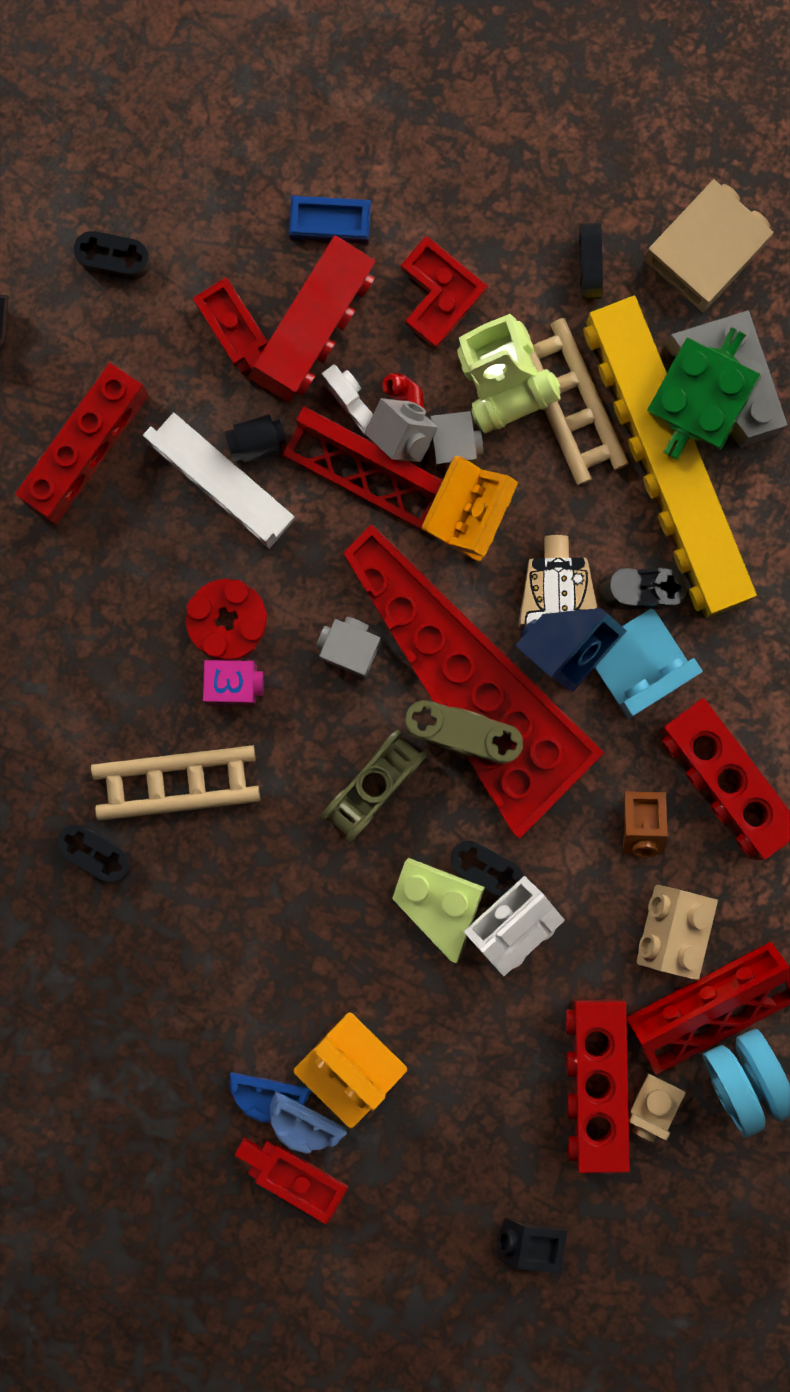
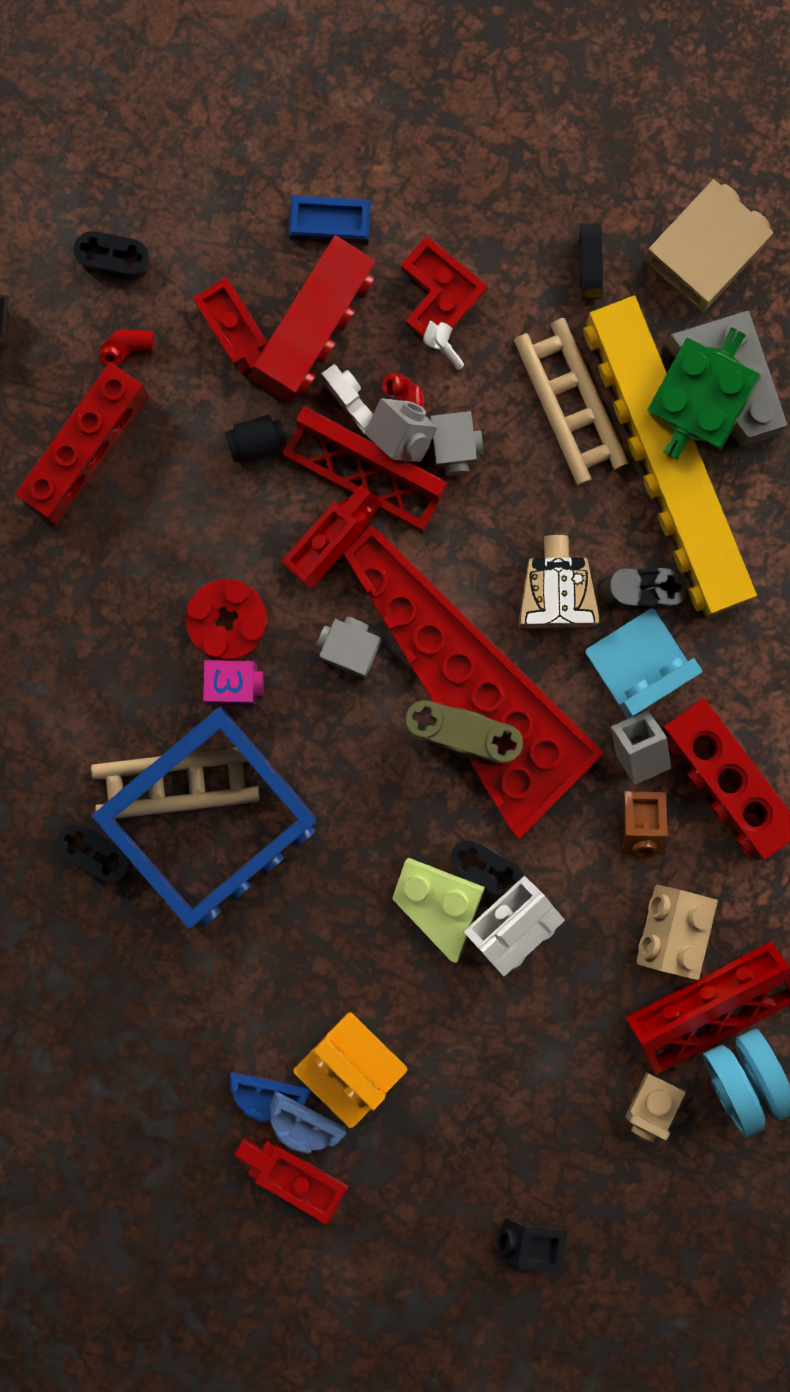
white fence [143,412,295,549] -> none
olive piece [320,728,428,844] -> none
light orange bracket [422,456,519,561] -> none
yellowish green piece [457,314,561,434] -> none
dark blue slope [515,608,627,692] -> none
red brick [565,999,630,1173] -> none
none -> blue window [91,706,316,929]
none -> red arm [98,329,155,367]
none -> red hinge [282,484,382,589]
none -> white hand [423,321,464,370]
none -> light grey brick [611,710,671,785]

